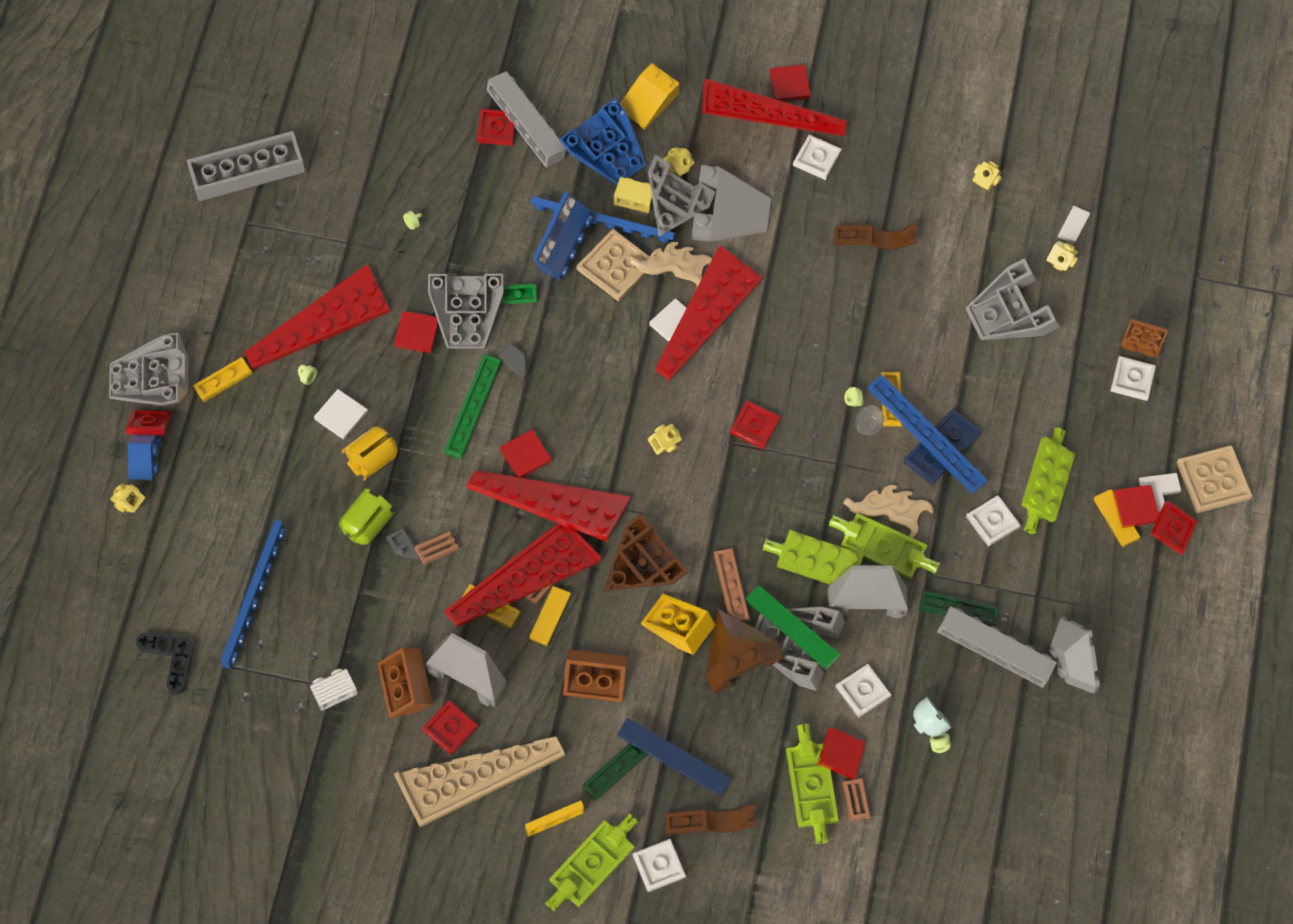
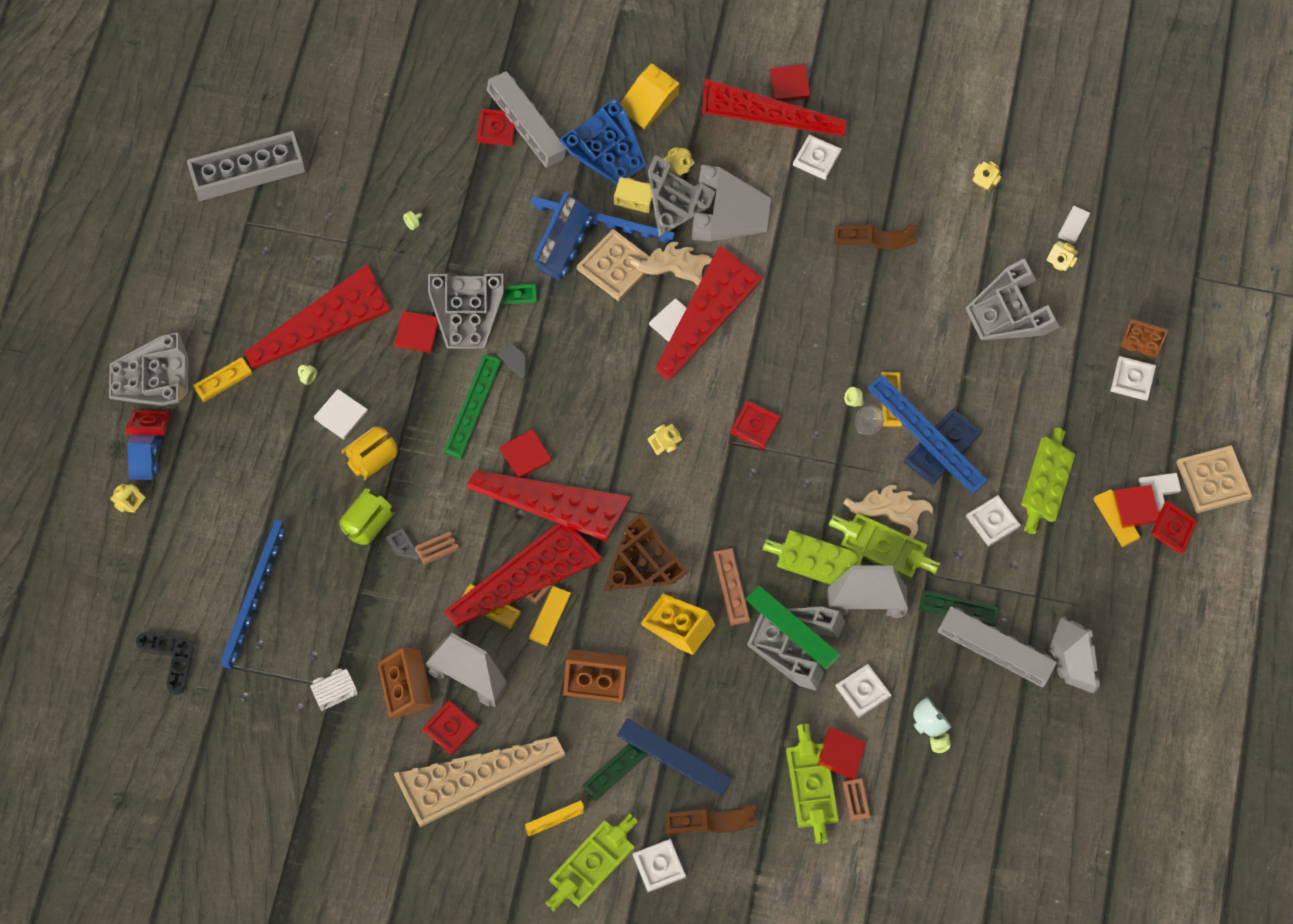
reddish brown wedge [706,609,785,694] -> none

